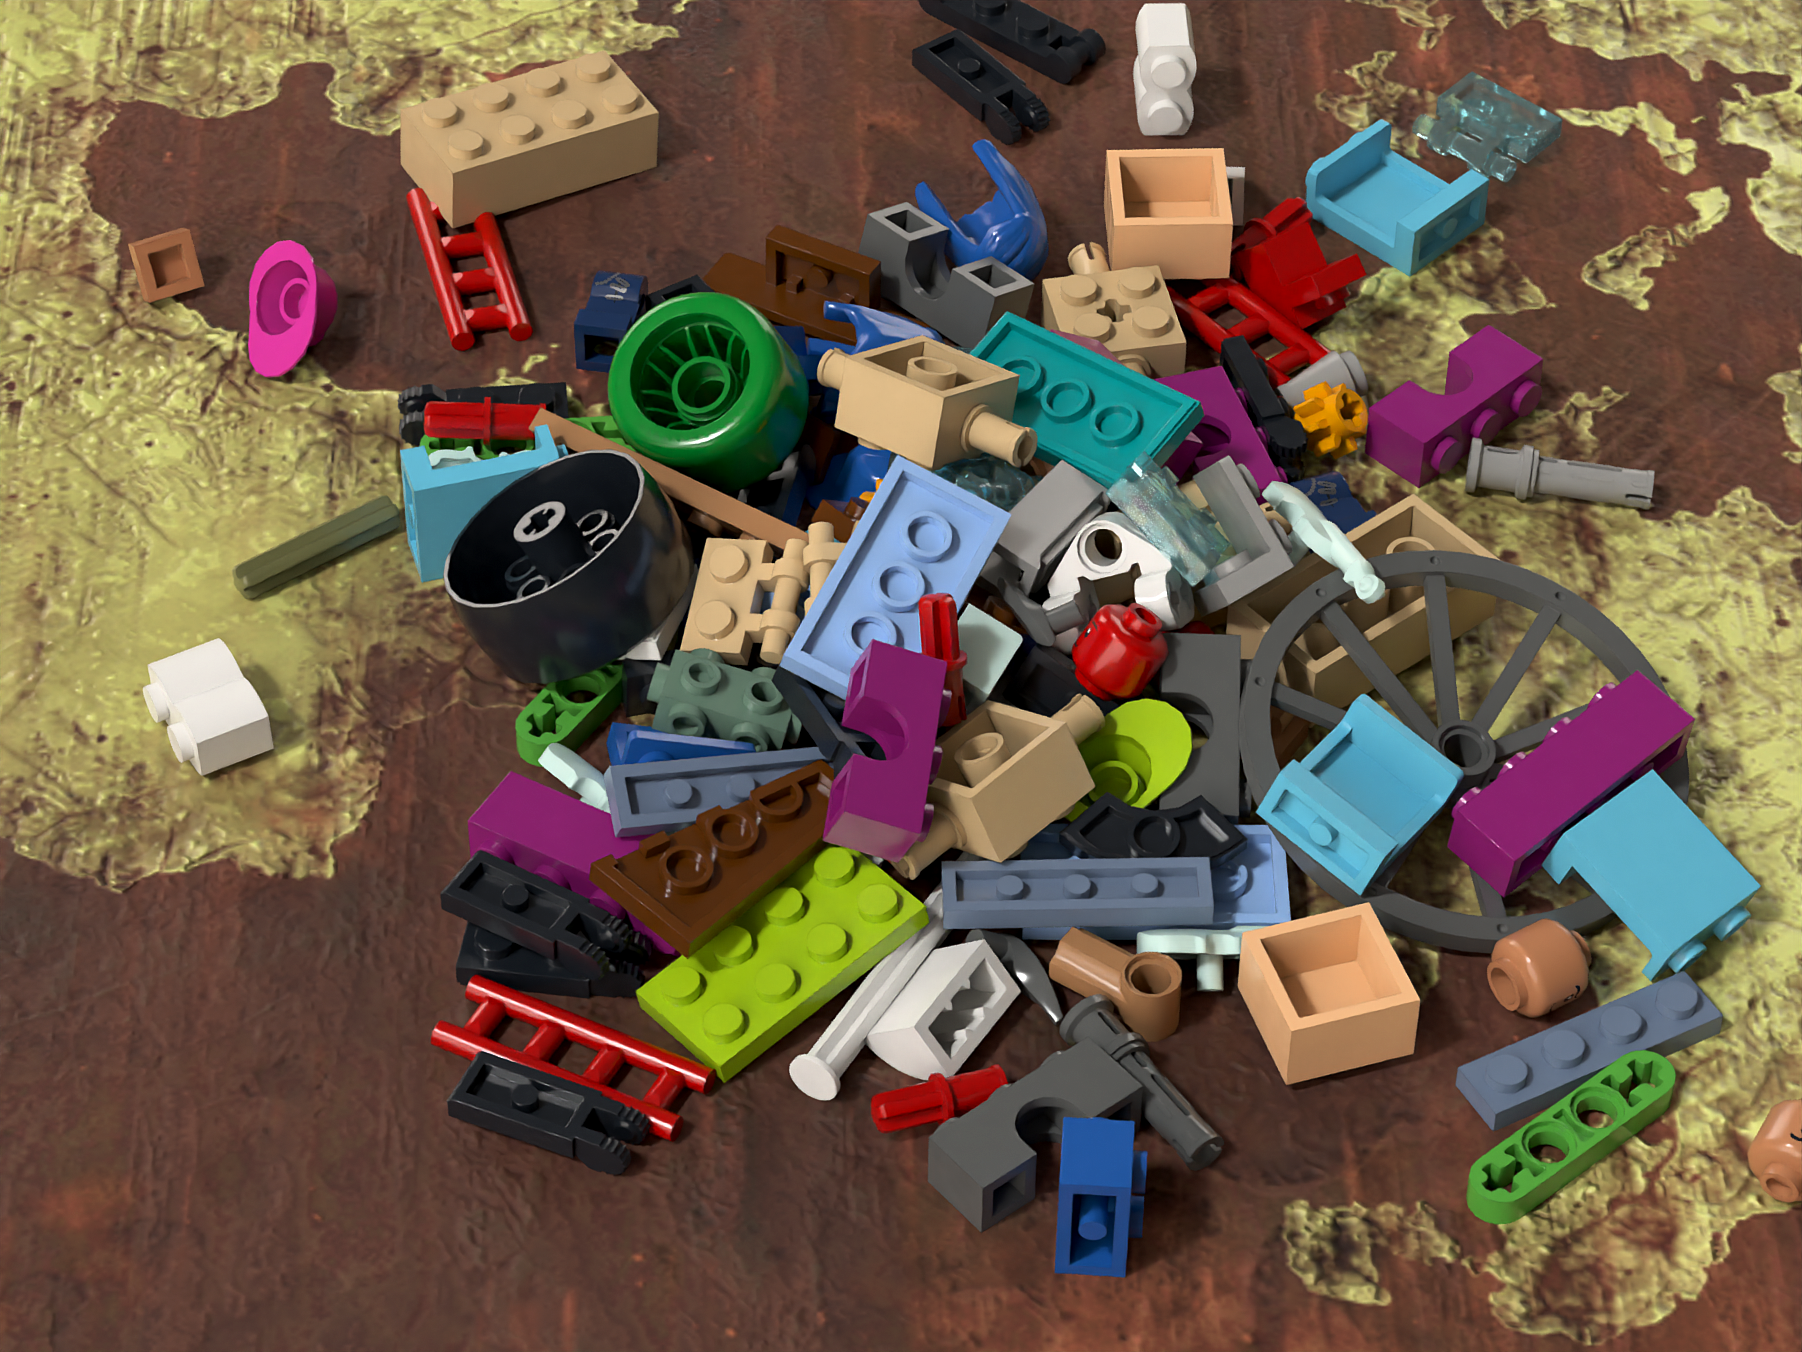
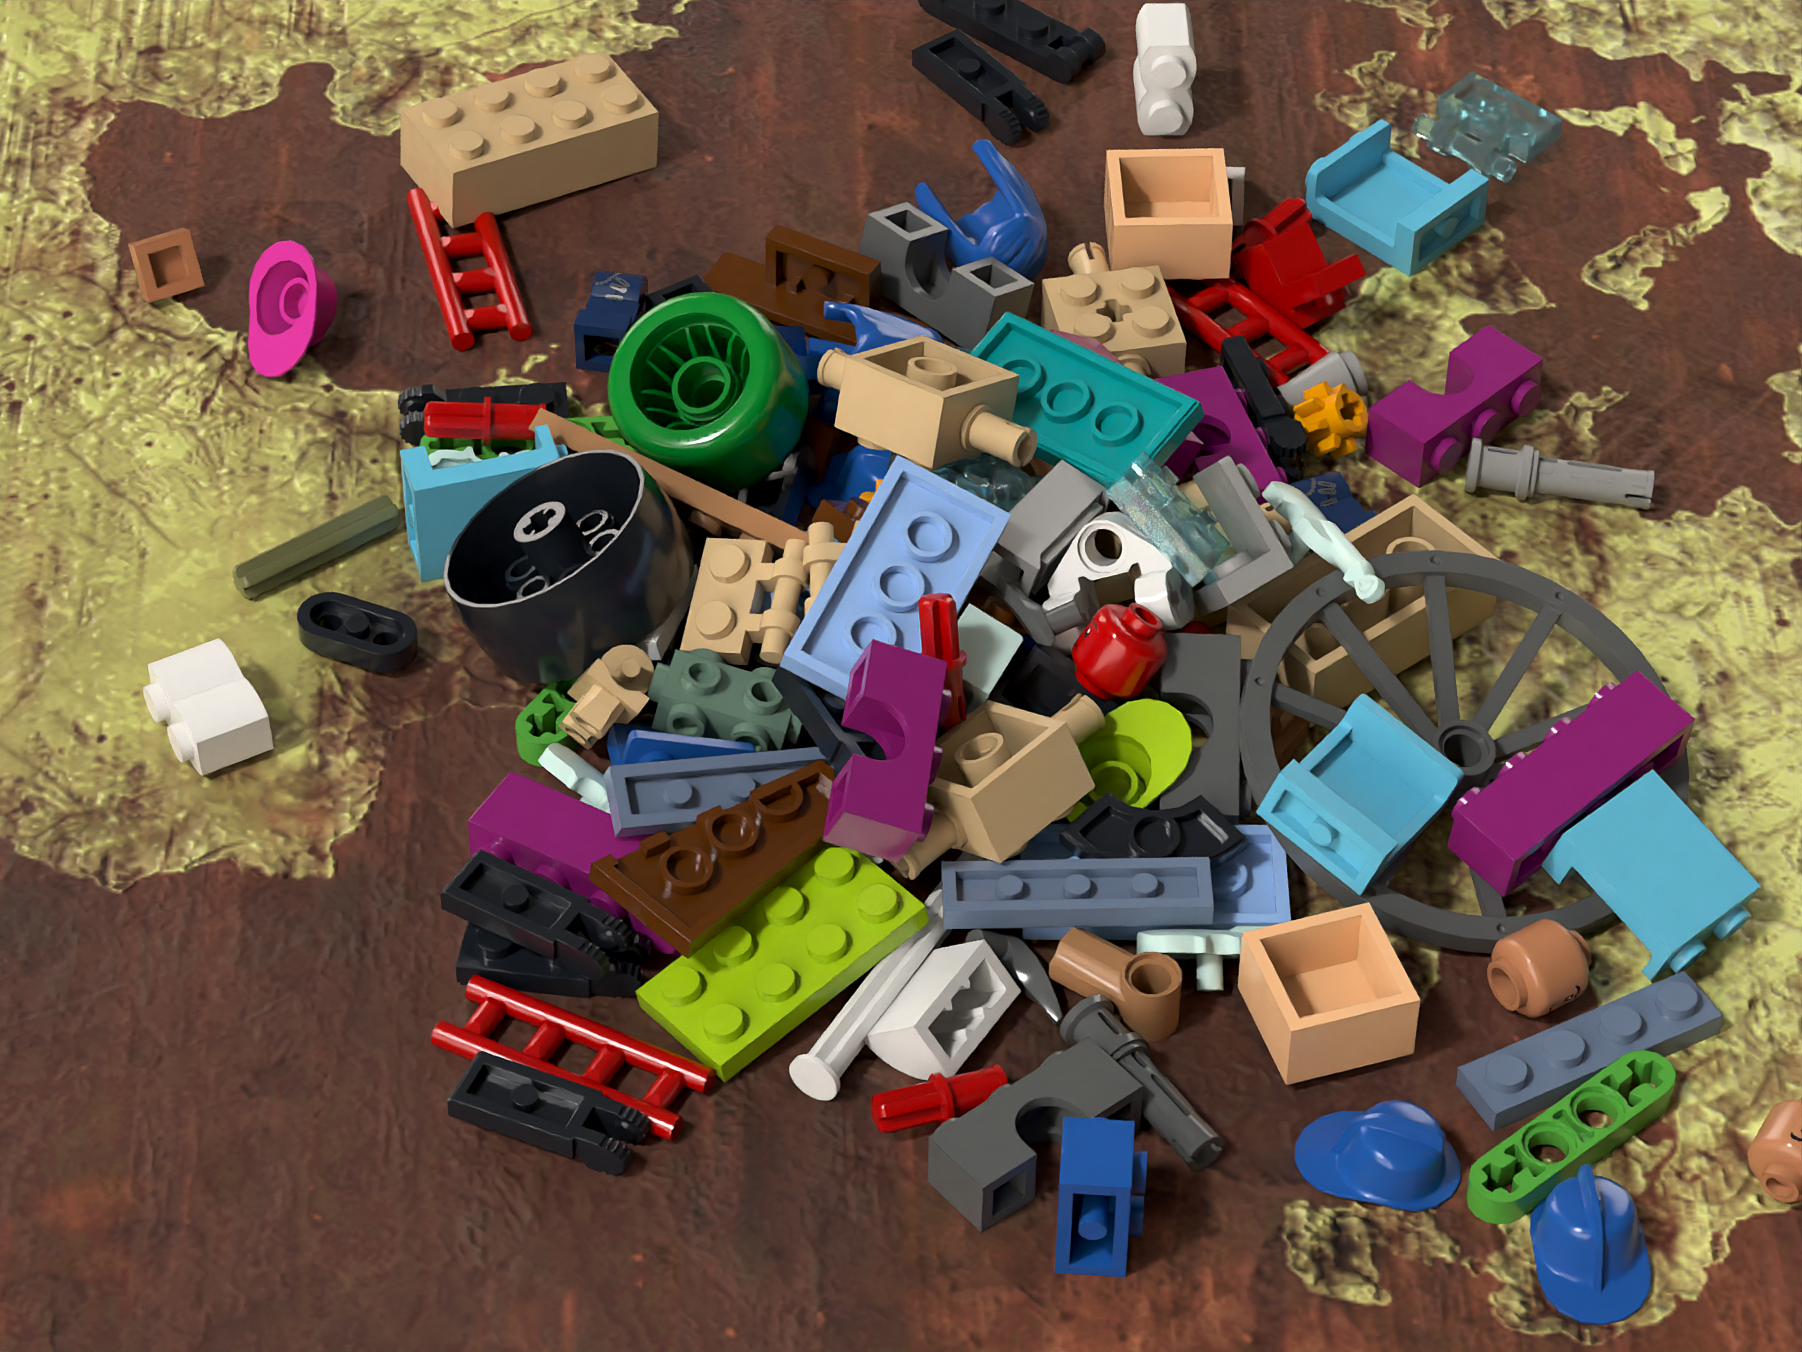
none -> black plate [297,592,418,672]
none -> tan hips [558,644,654,750]
none -> blue piece [1295,1100,1460,1212]
none -> blue piece [1530,1164,1651,1325]

